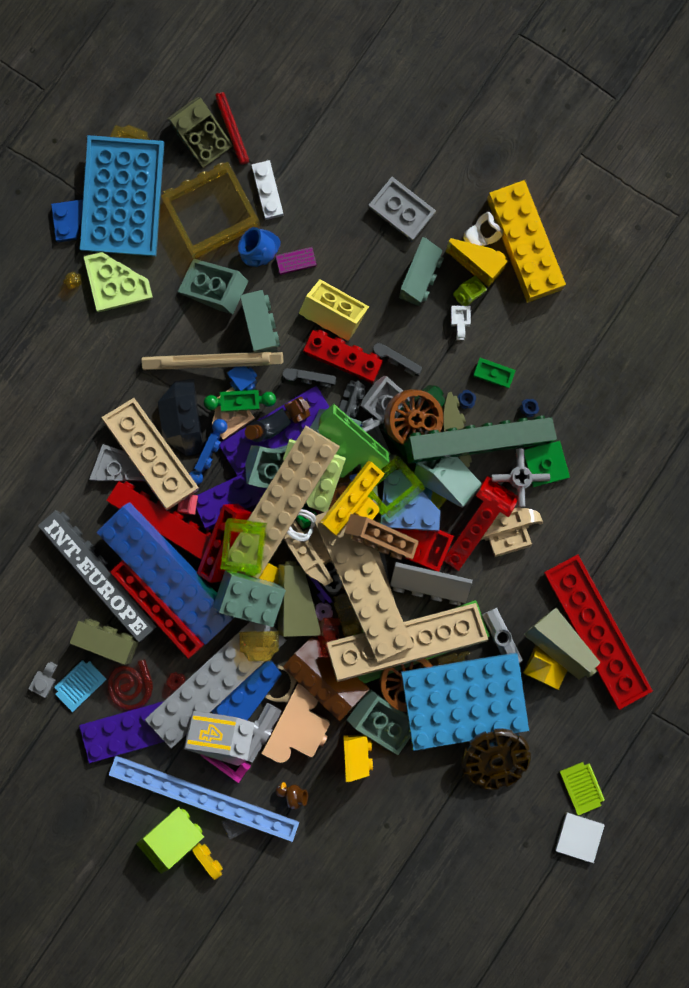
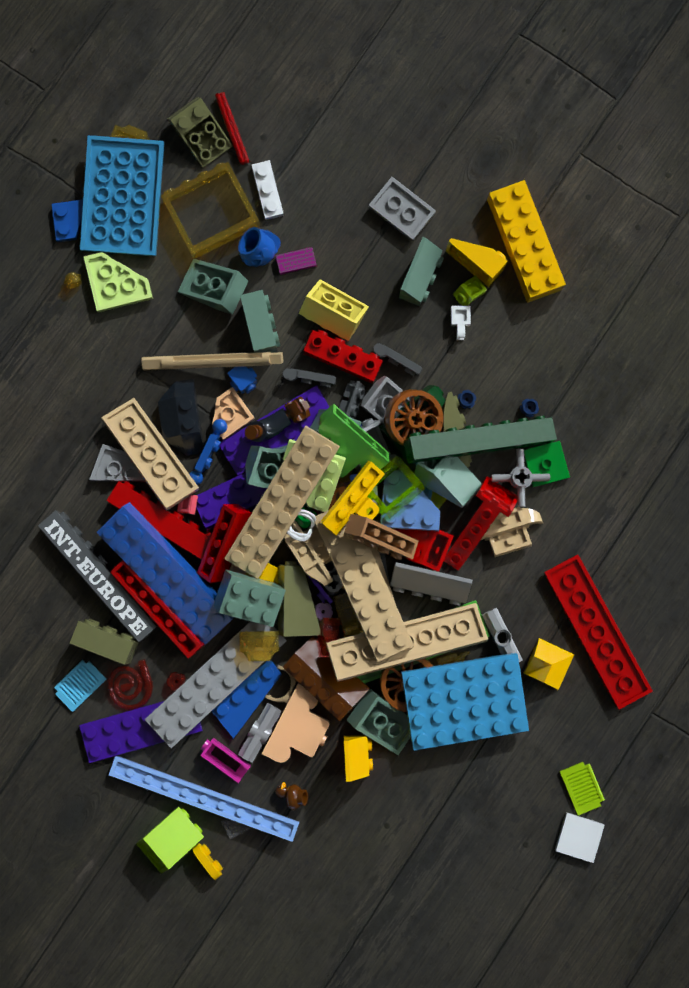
light grey plate [28,662,58,698] -> none
light grey slope [184,711,255,766] -> none
green plate [203,390,276,412] -> none
clear neon green window [221,518,268,576] -> none
dark brown plate [461,728,531,790] -> none
white piece [464,212,503,246] -> none
green plate [473,358,516,389] -> none
slope [524,608,600,679] -> none

